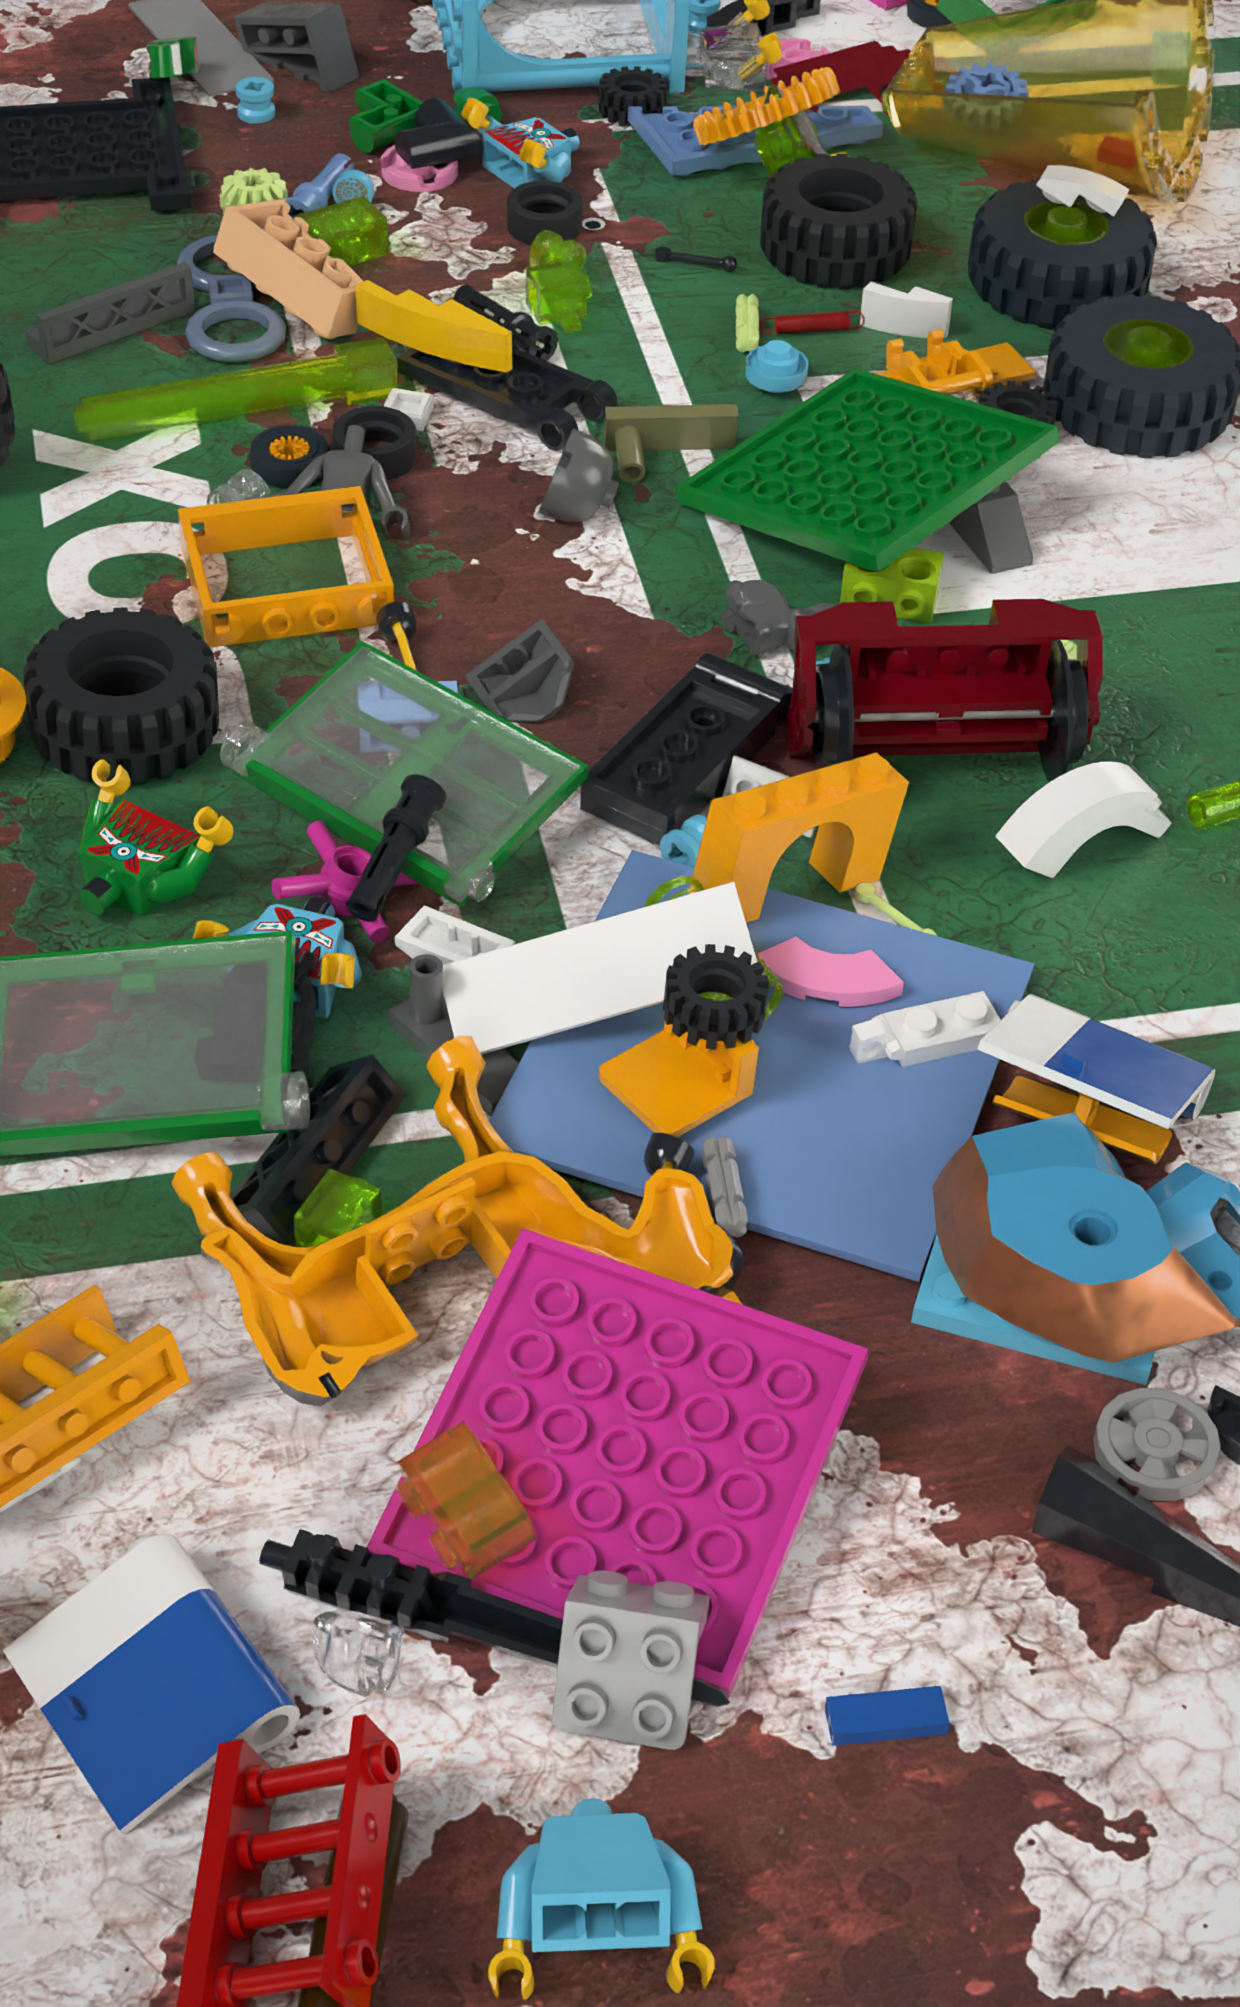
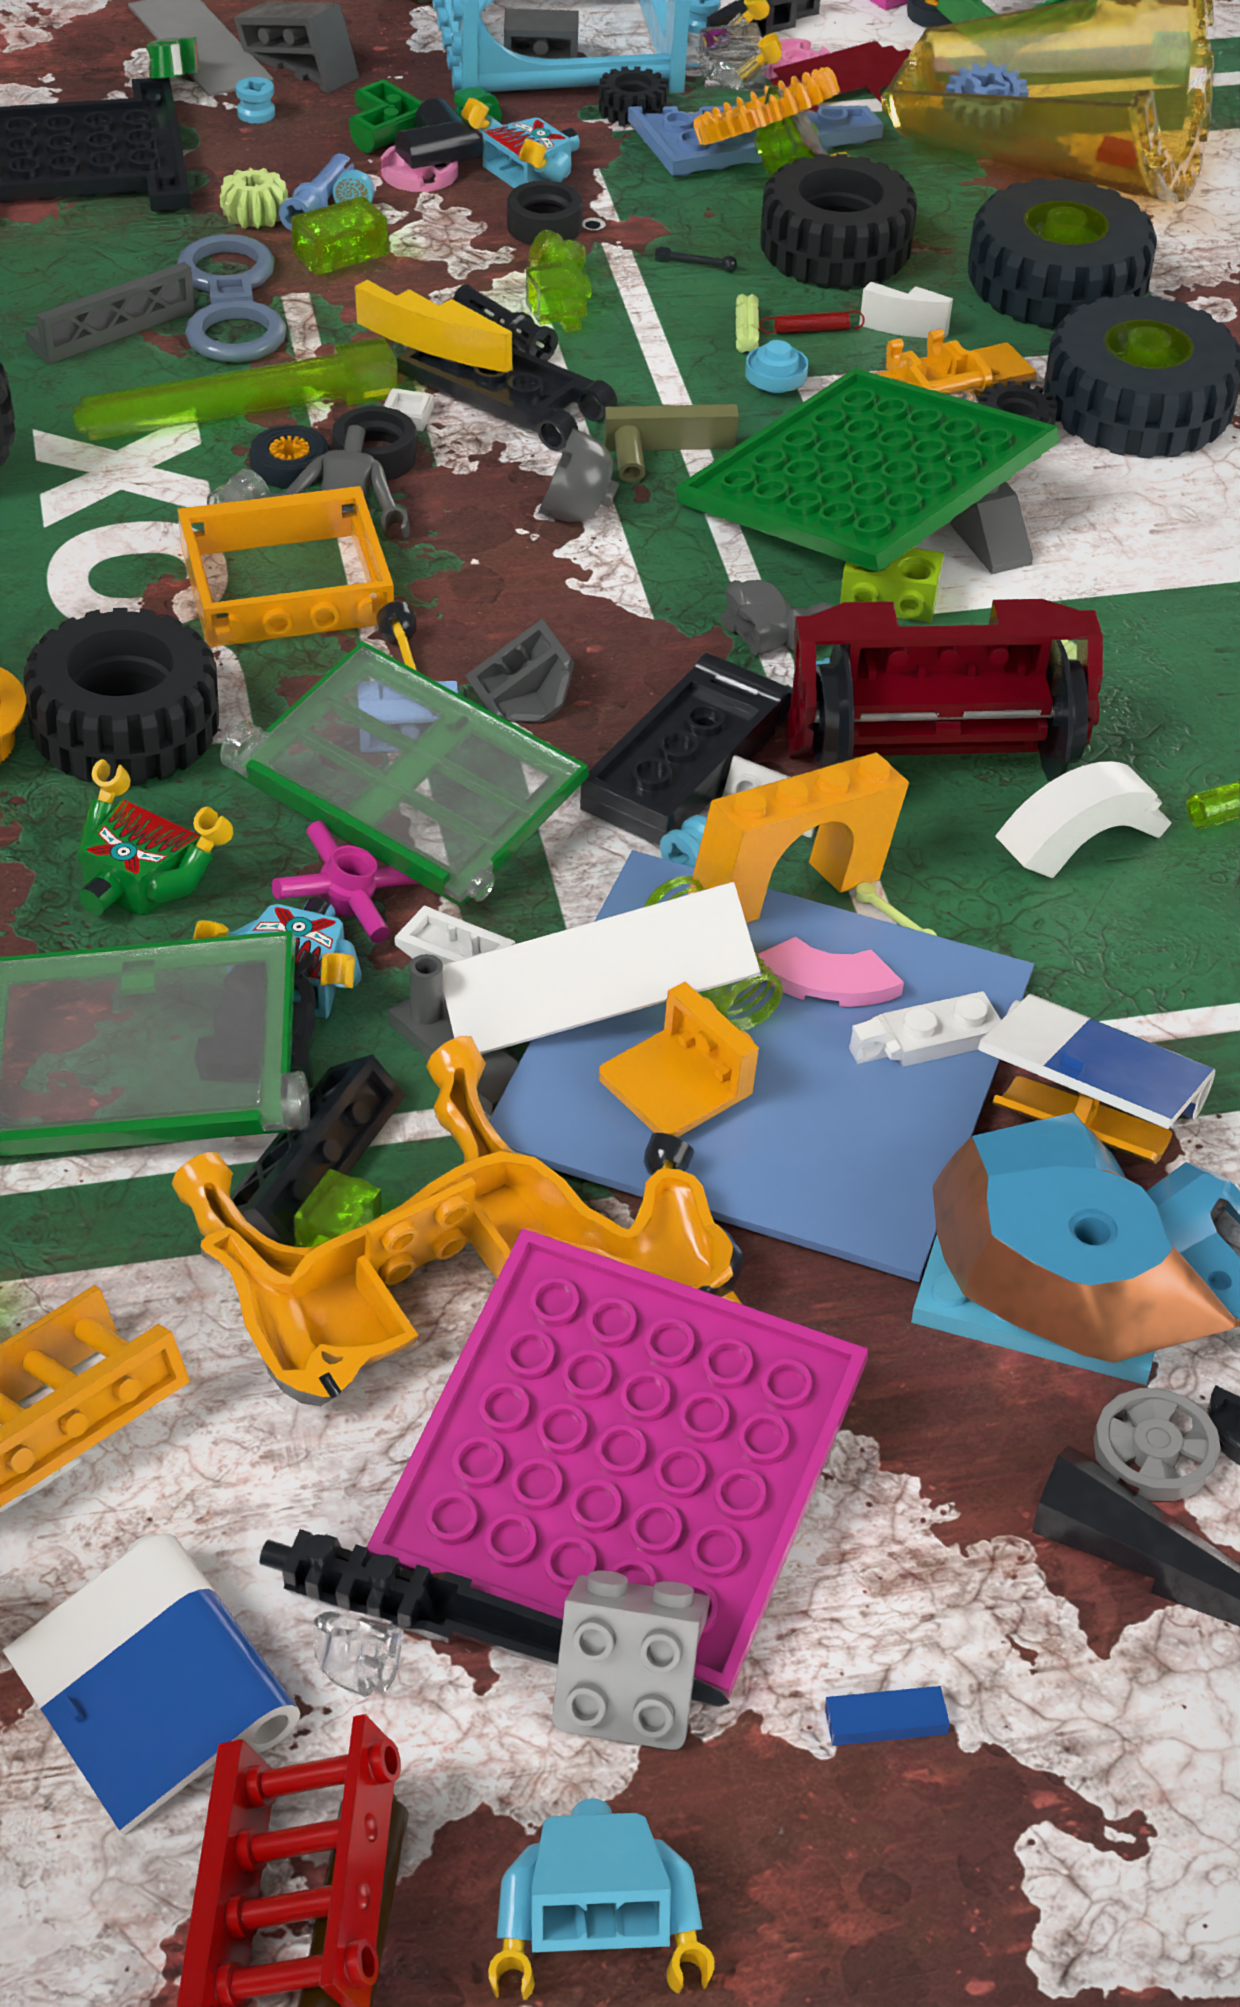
light nougat wedge [213,199,364,339] -> none
black pin [345,774,447,921] -> none
clear yellow brick [395,1421,536,1579] -> none
black tyre [663,944,769,1050] -> none
light grey axle [702,1136,748,1238] -> none
white slope [1036,165,1130,216] -> none
none -> dark grey brick [504,8,579,59]

